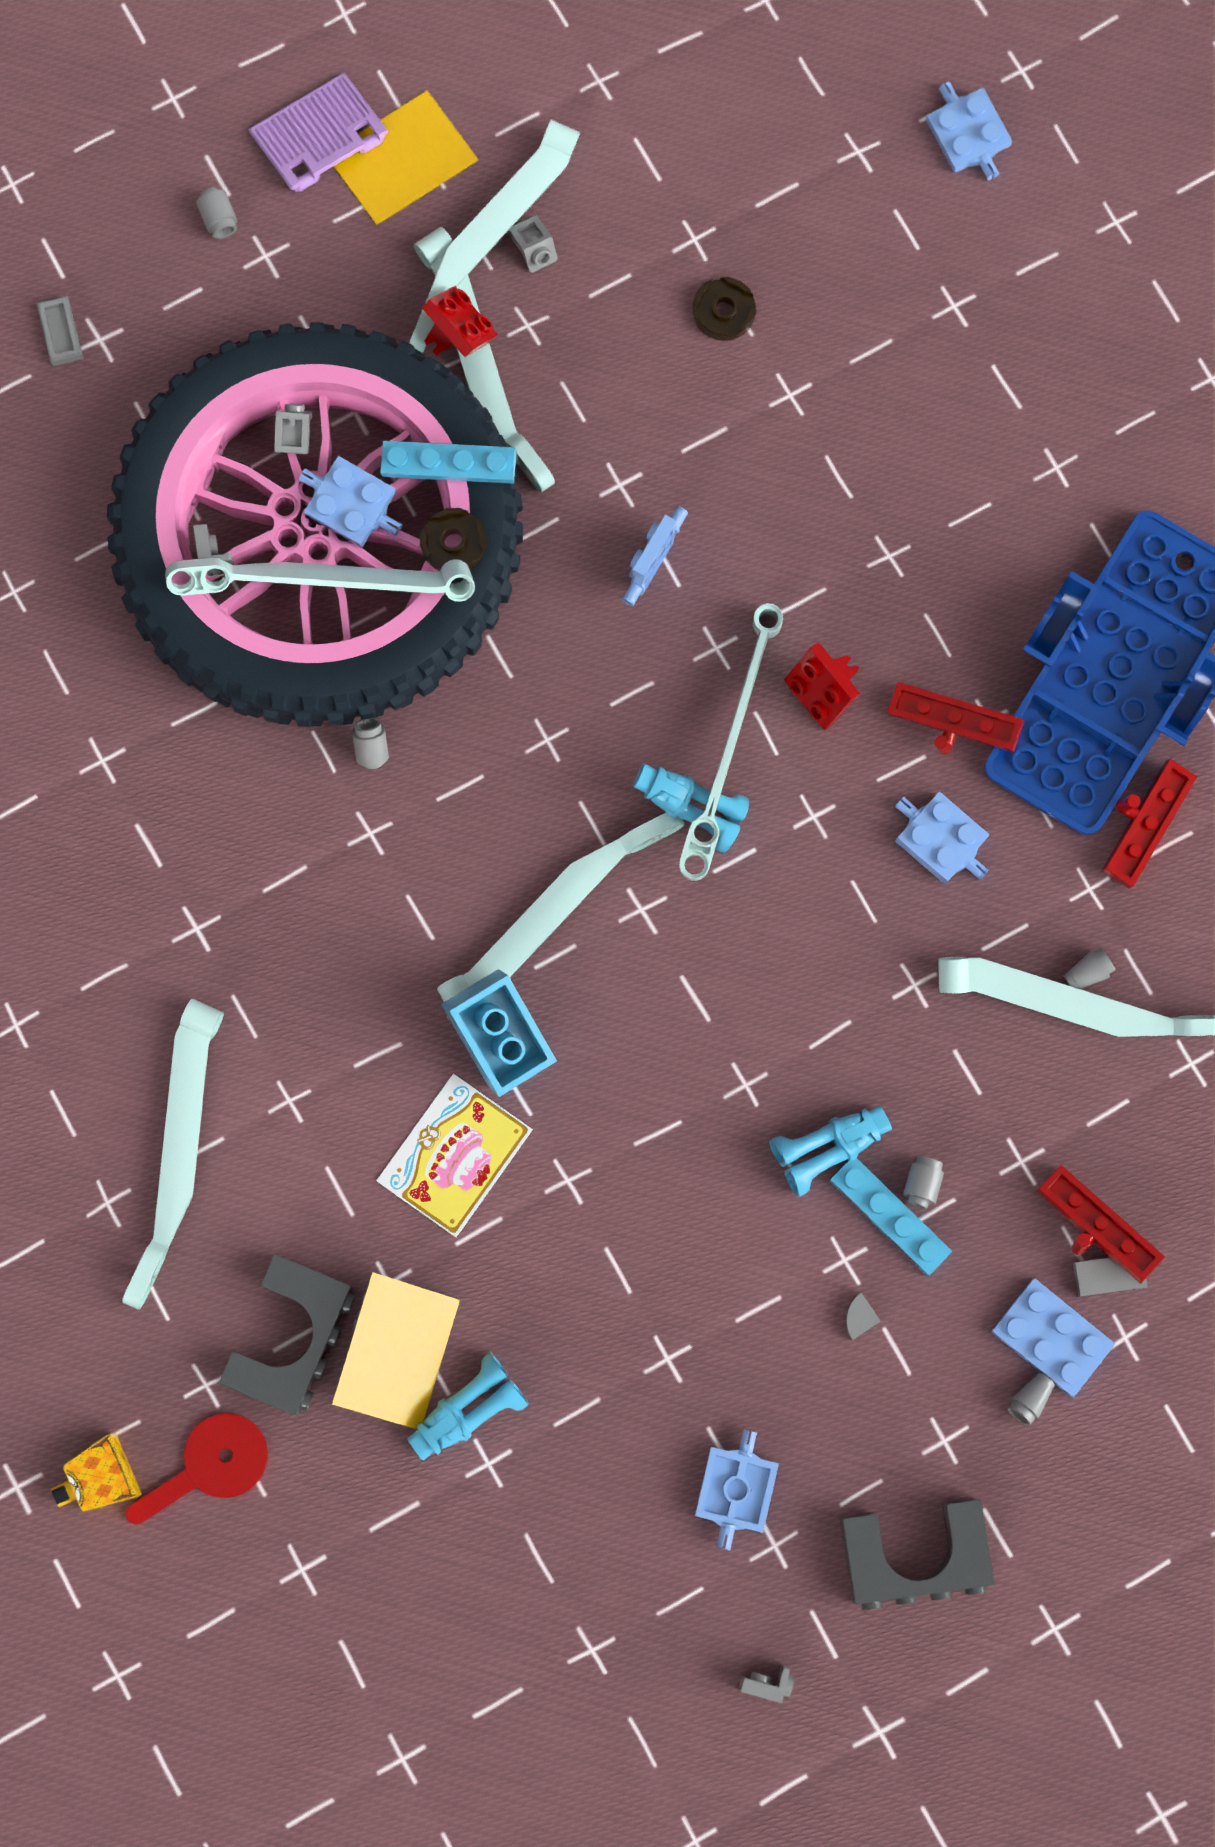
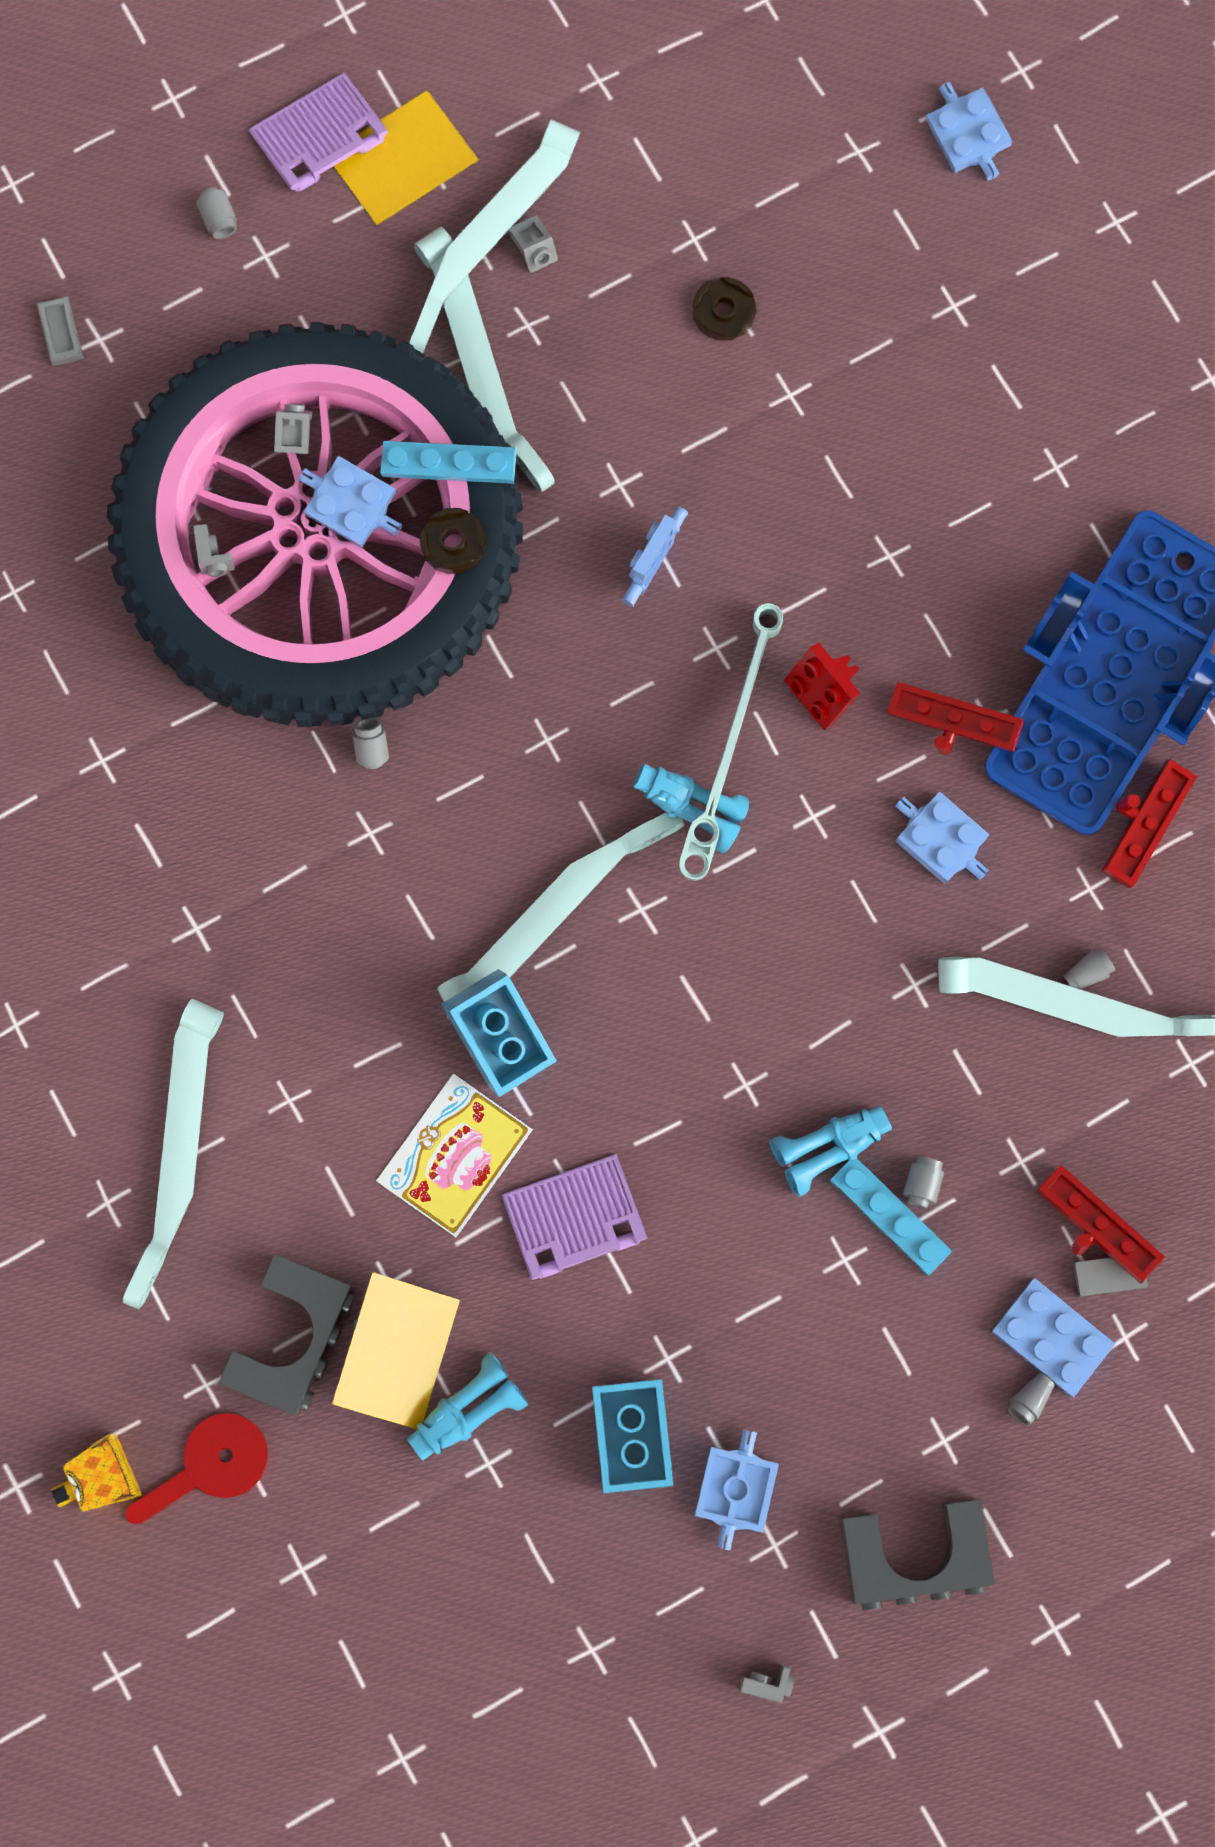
light aqua piece [165,558,475,602] -> none
red plate [421,286,498,358] -> none
light grey tile [846,1293,880,1341] -> none
none -> lavender window [501,1154,648,1280]
none -> medium azure brick [592,1379,674,1493]

